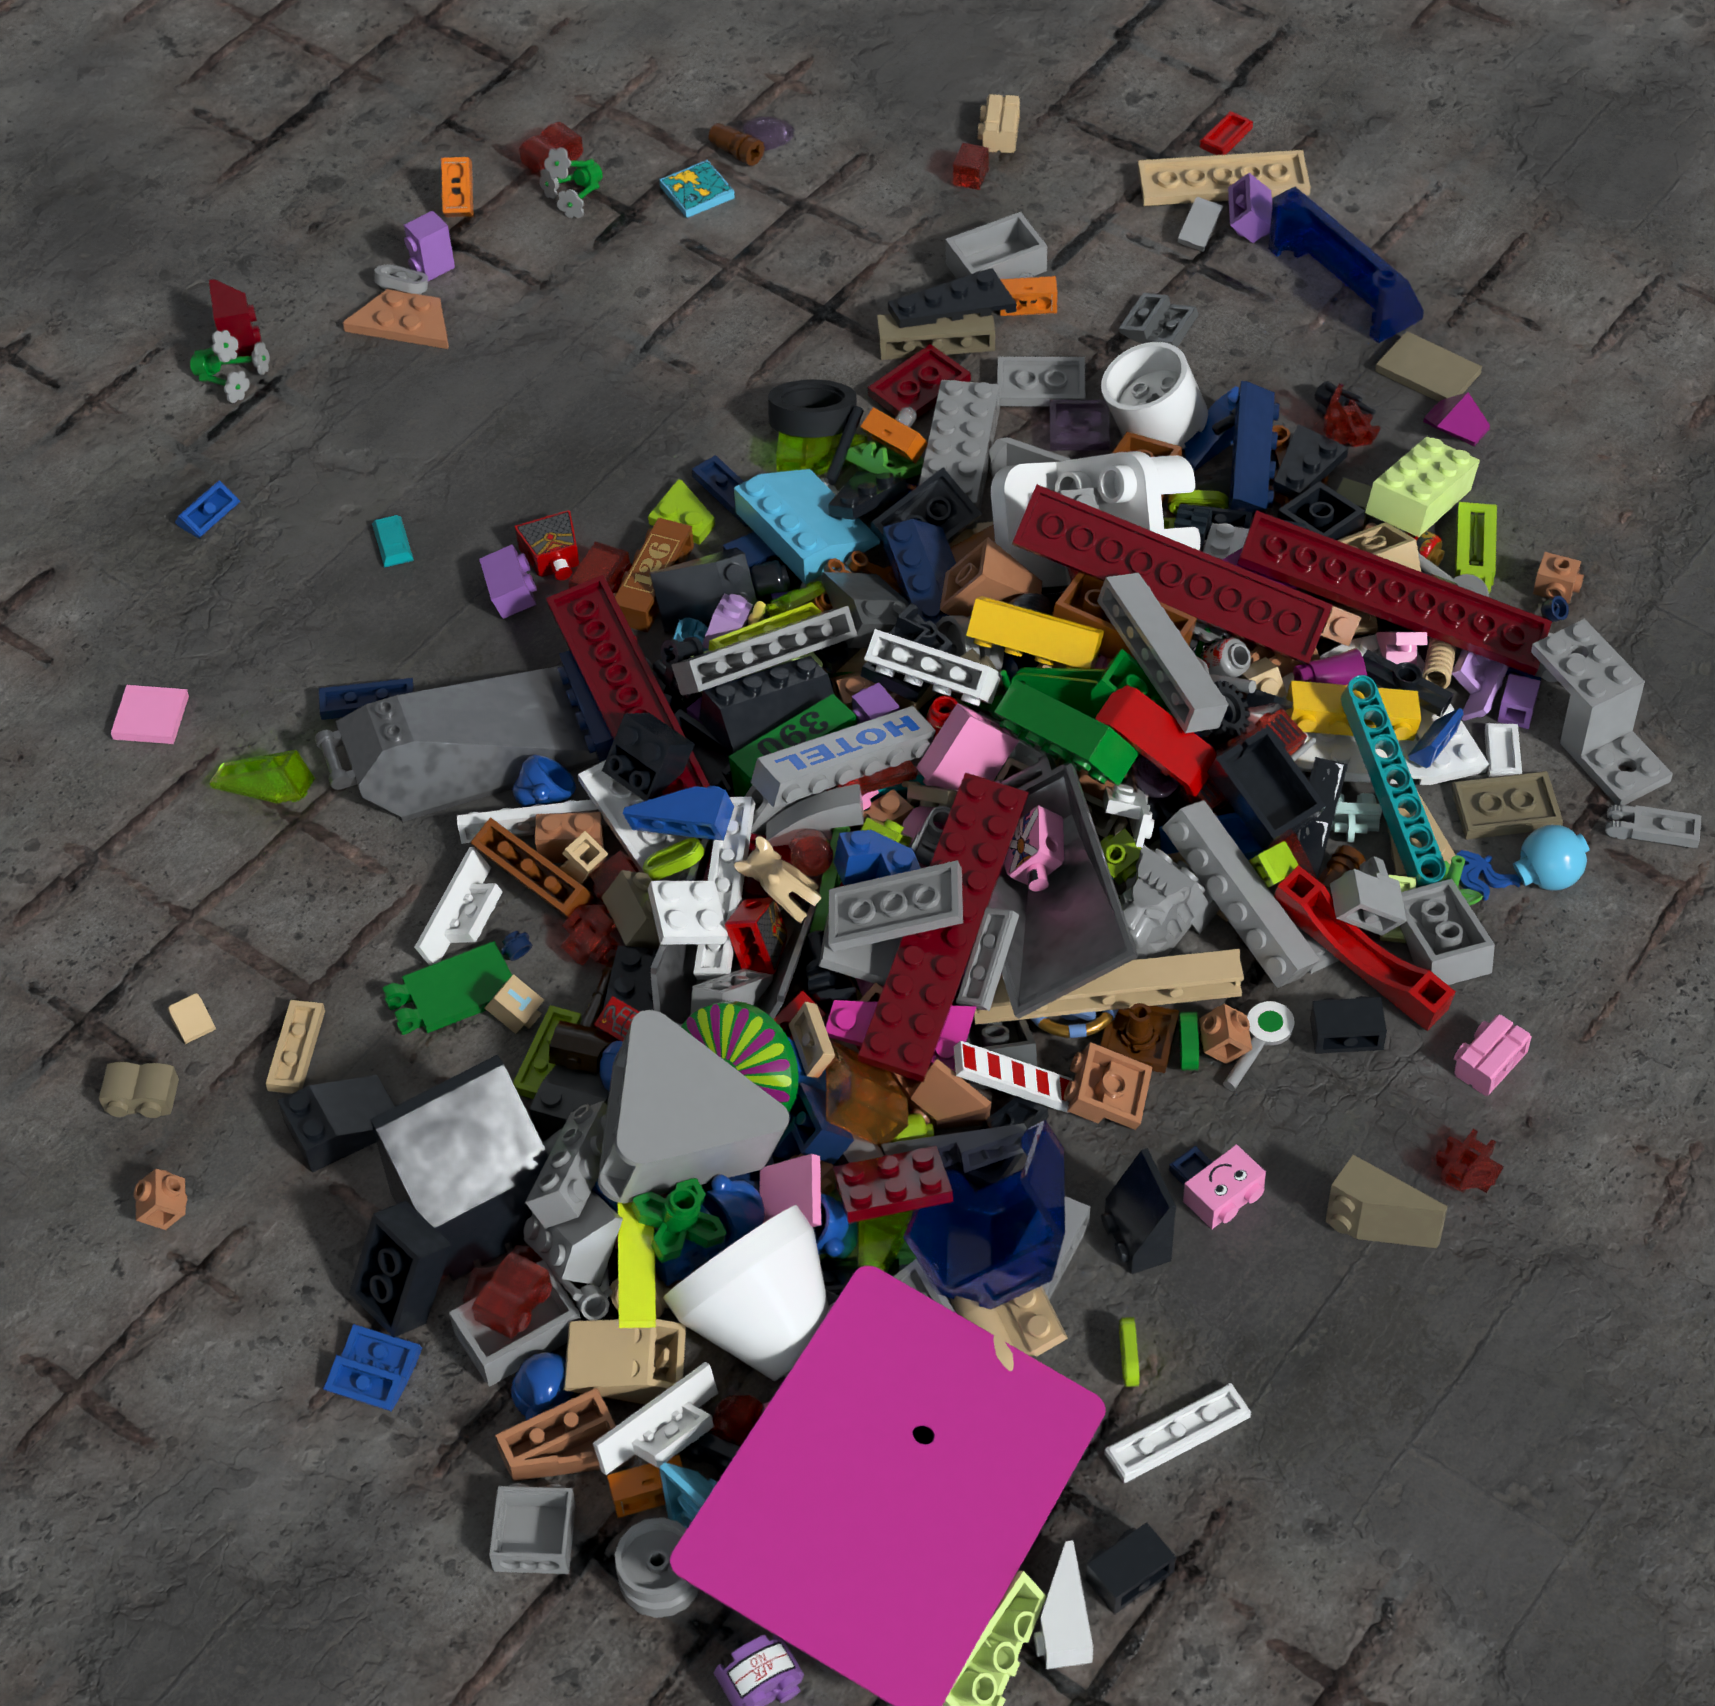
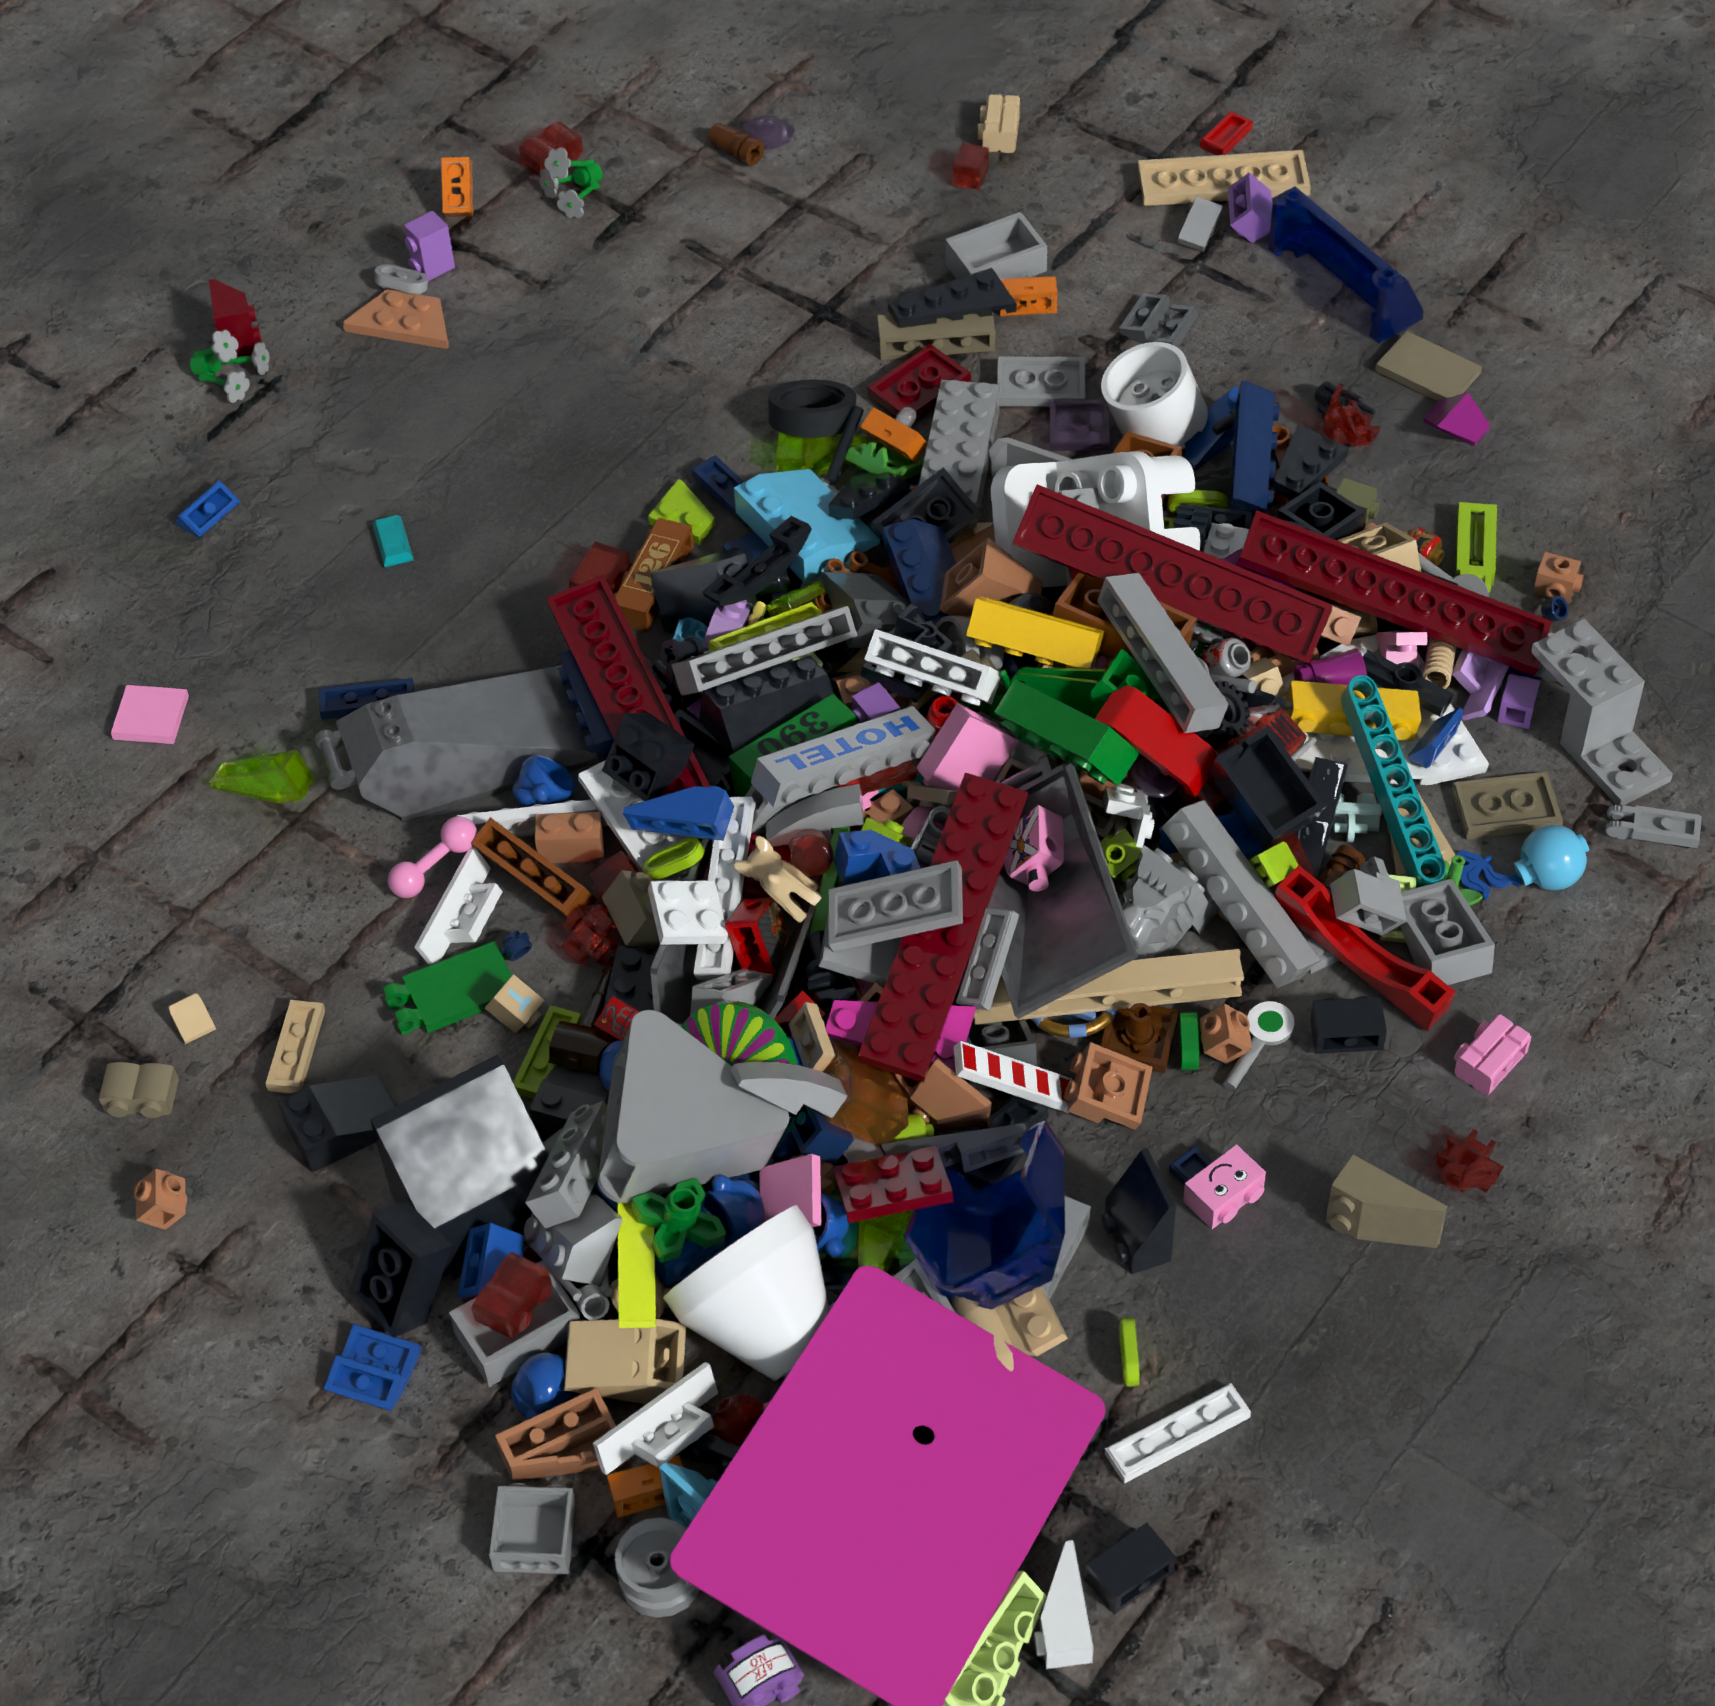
medium lavender brick [479,544,537,619] -> none
torso [515,510,579,580] -> none
tan leg [560,831,608,885] -> none
tile [660,160,735,218] -> none
yellowish green brick [1365,436,1480,537] -> none
white tile [1484,723,1522,778] -> none
none -> bright pink piece [388,816,477,898]
none -> blue slope [457,1223,525,1299]
none -> black slope [702,516,812,606]
none -> light grey slope [731,1062,848,1118]

